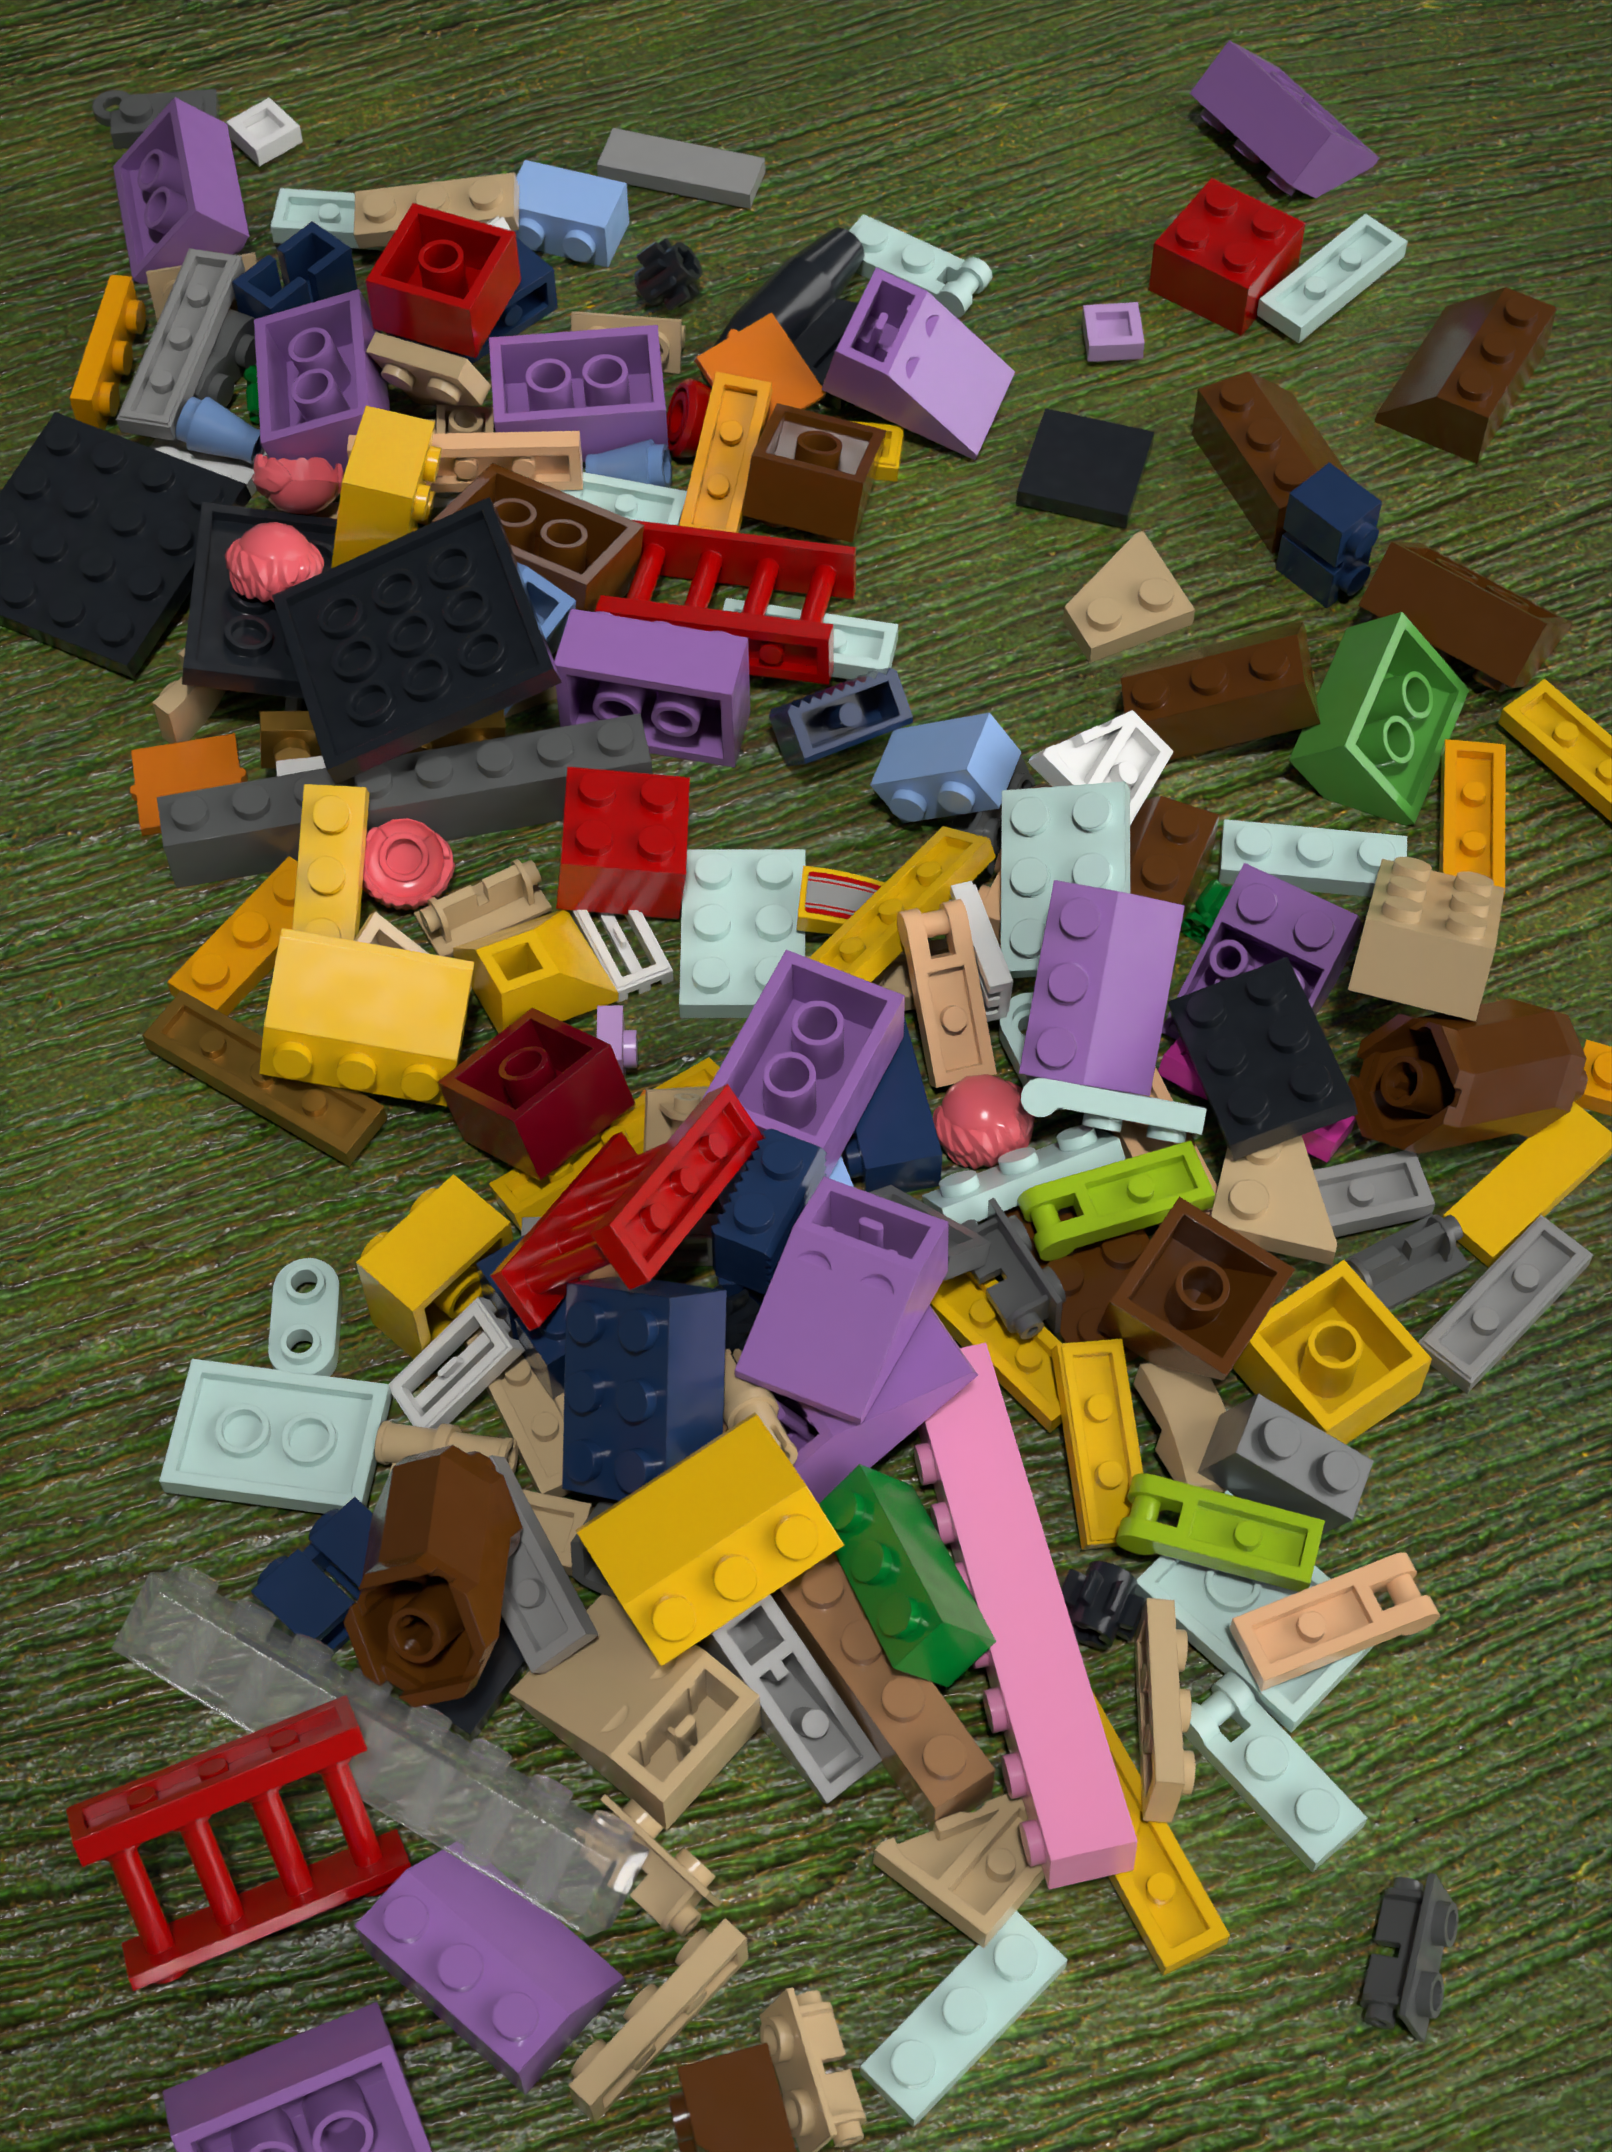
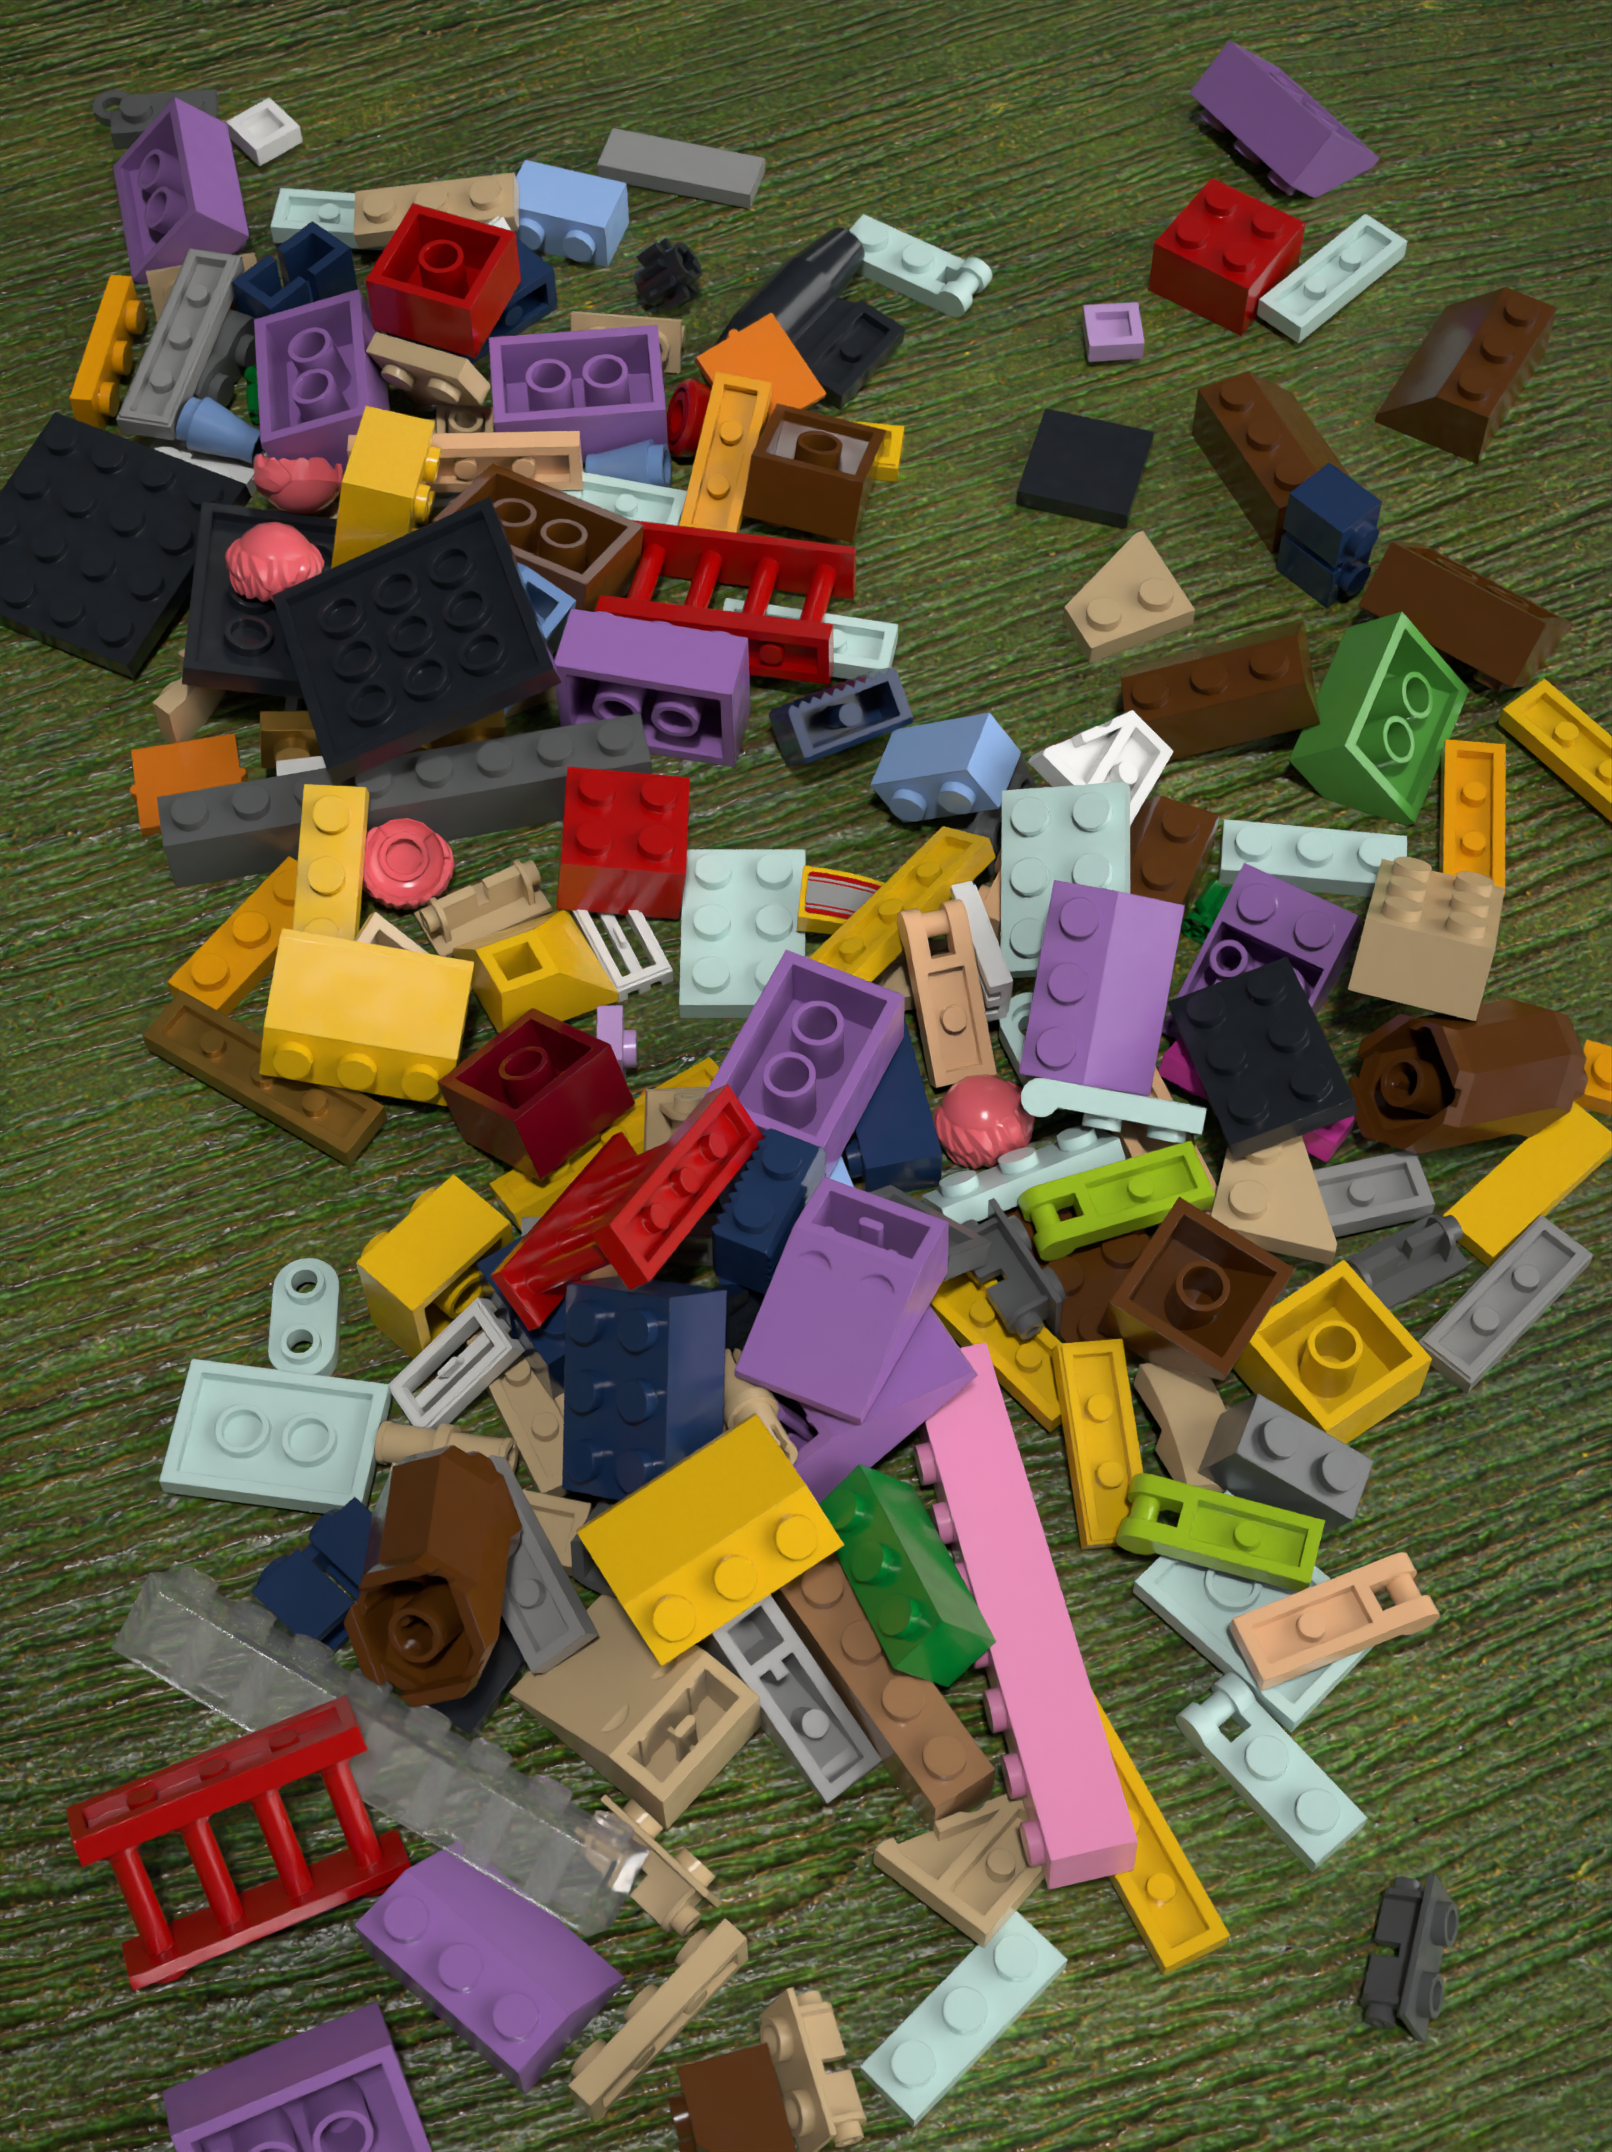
medium lavender slope [821,267,1015,460] -> none
black gear [1061,1561,1146,1649] -> none
tan plate [1134,1598,1195,1823] -> none

